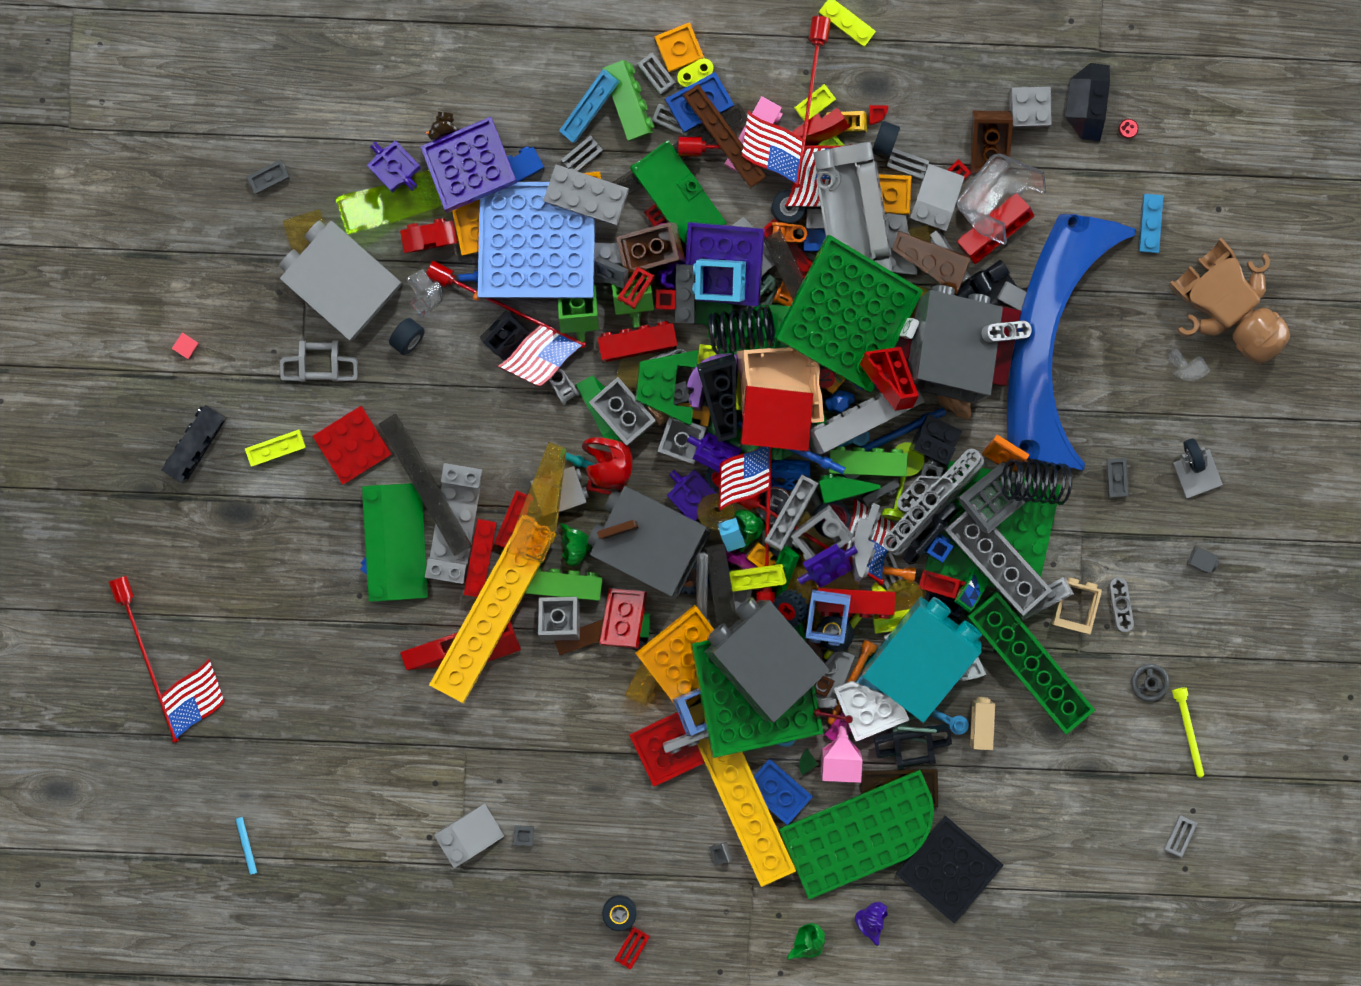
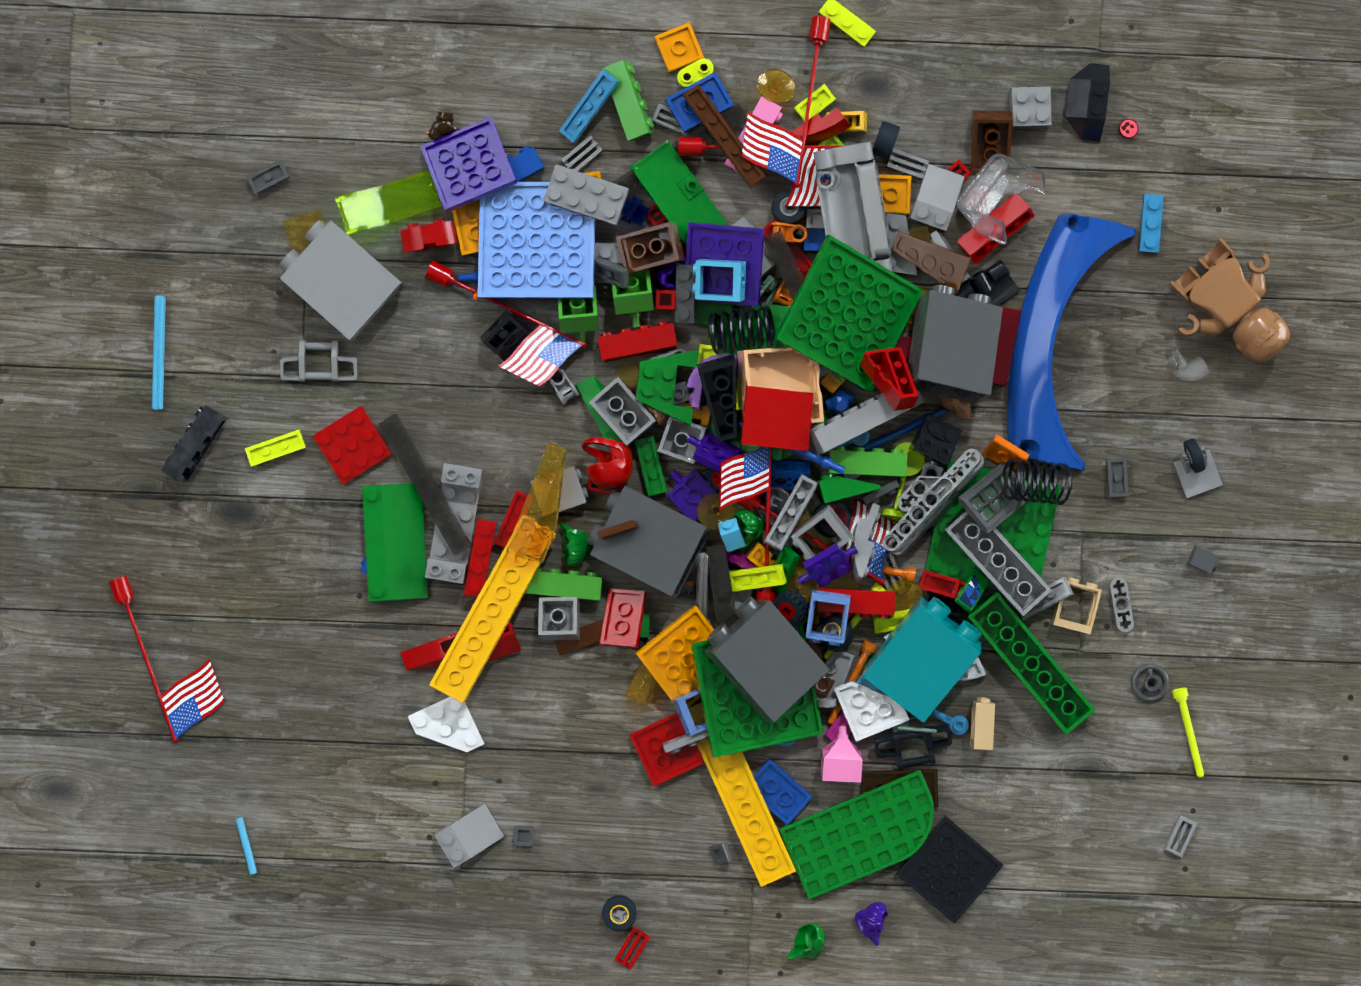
coral tile [172,333,199,359] -> none
dark purple plate [367,140,421,193] -> none
black wheel [389,318,425,355] -> none
clear brick [406,269,443,317] -> none
teal bar [559,451,594,468] -> none
red tile [617,266,654,309] -> none
light grey tile [637,52,675,95] -> none
dark green tile [799,748,818,775] -> none
dark red hinge [813,709,853,723] -> none
red tile [819,368,835,388] -> none
light grey tile [823,517,843,538] -> none
red tile [869,105,889,125] -> none
white tile [899,318,919,339] -> none
black bar [903,502,962,565] -> none
blue brick [926,535,953,562] -> none
light grey beam [981,321,1031,343] -> none
light grey tile [997,281,1027,311] -> none
none -> medium azure axle [152,296,166,410]
none -> white plate [408,697,485,752]
none -> clear blue brick [620,195,650,225]
none -> green plate [635,436,667,496]
none -> clear yellow dish [757,69,795,103]

